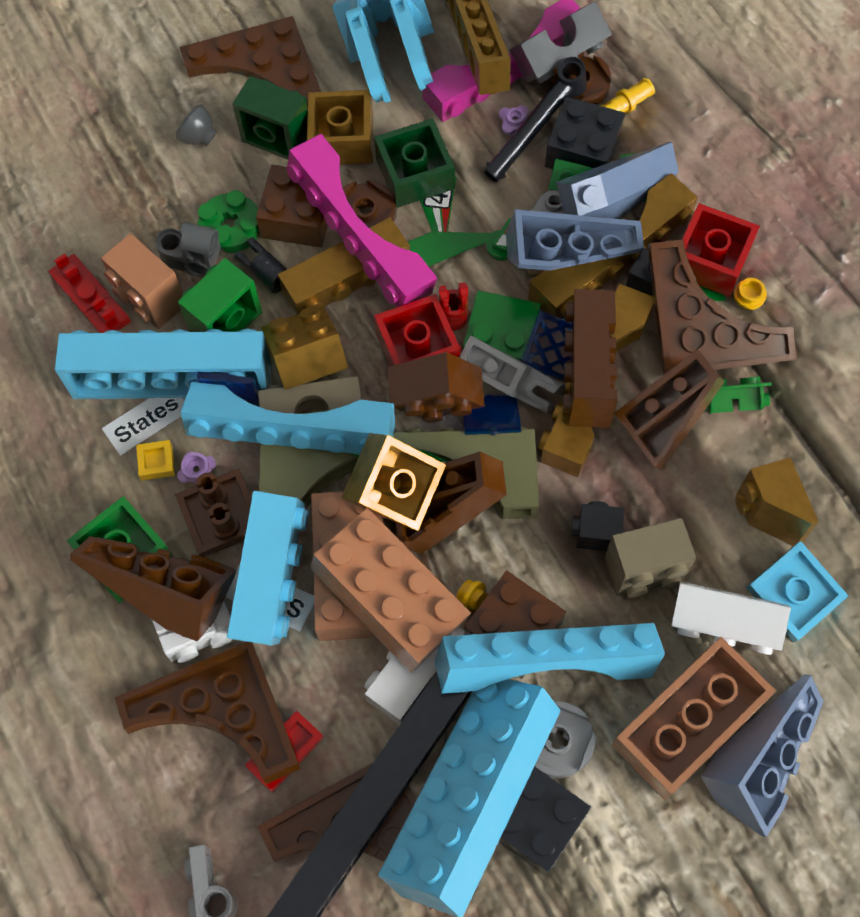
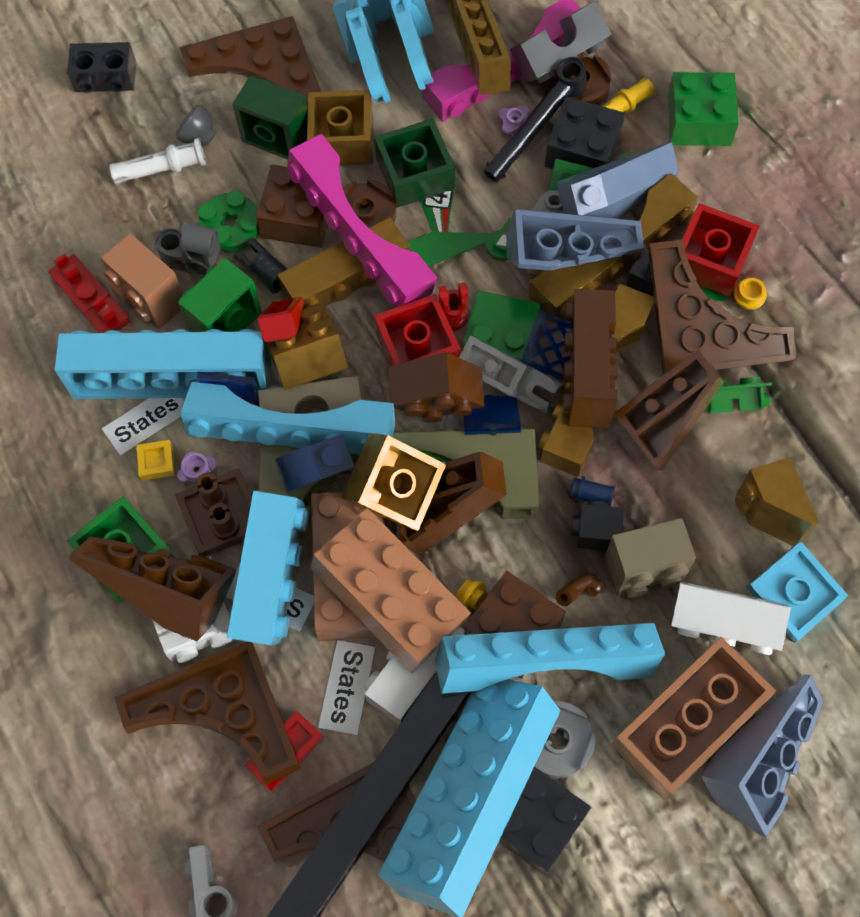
none -> black brick [67,42,137,93]
none -> white pin [109,138,206,184]
none -> red slope [258,296,304,342]
none -> dark blue brick [275,434,355,493]
none -> white sticker [318,640,375,735]
none -> reddish brown arm [555,572,604,607]
none -> dark blue pin [569,476,615,506]
none -> green brick [668,72,739,146]

